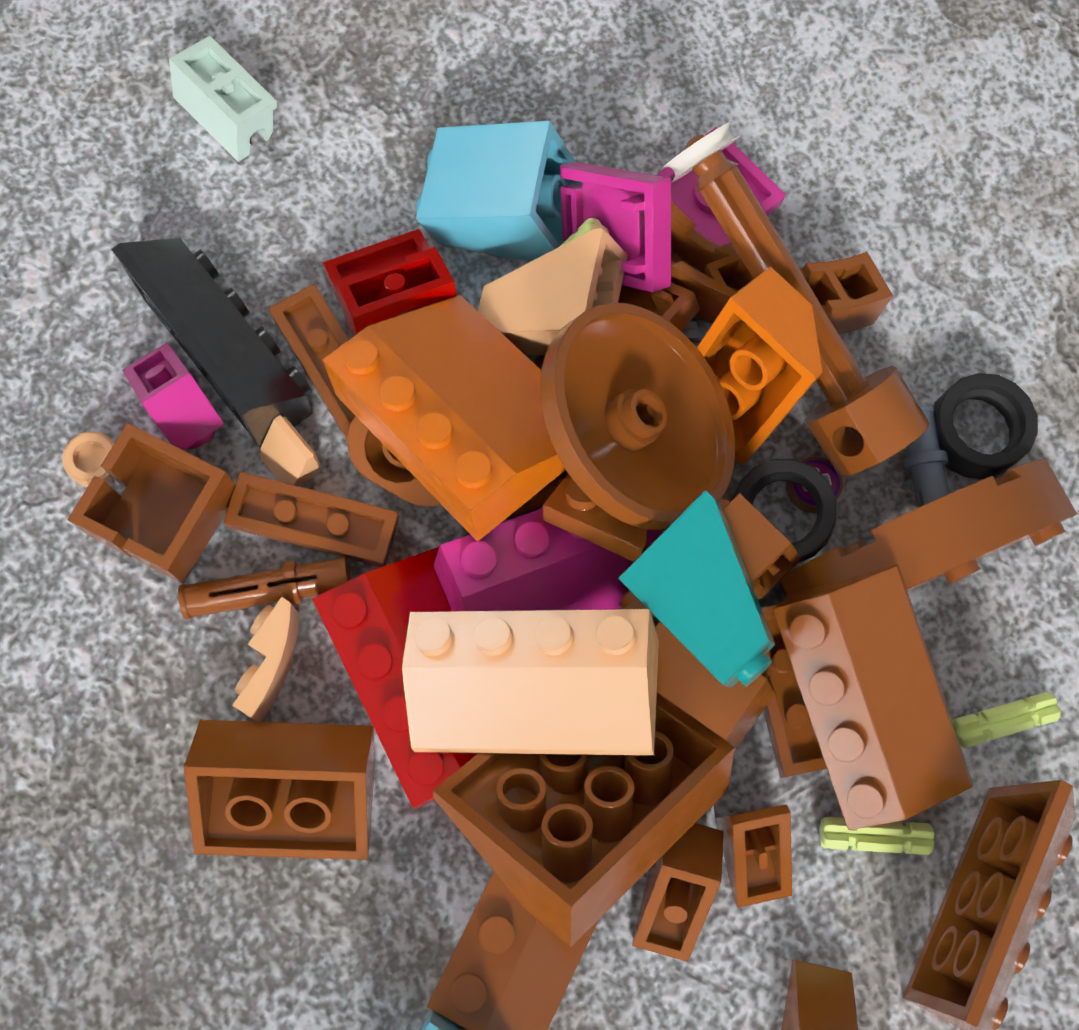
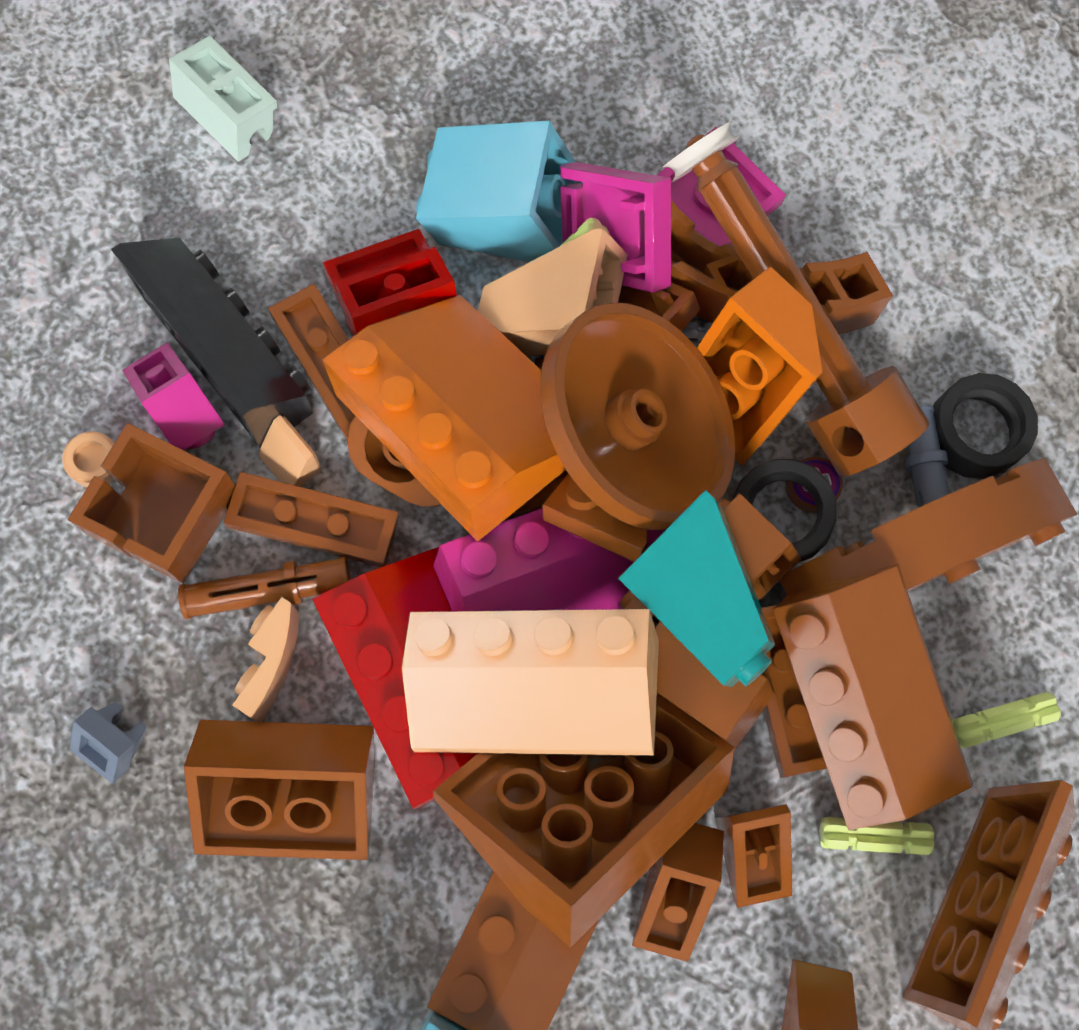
none -> sand blue tile [69,703,146,784]

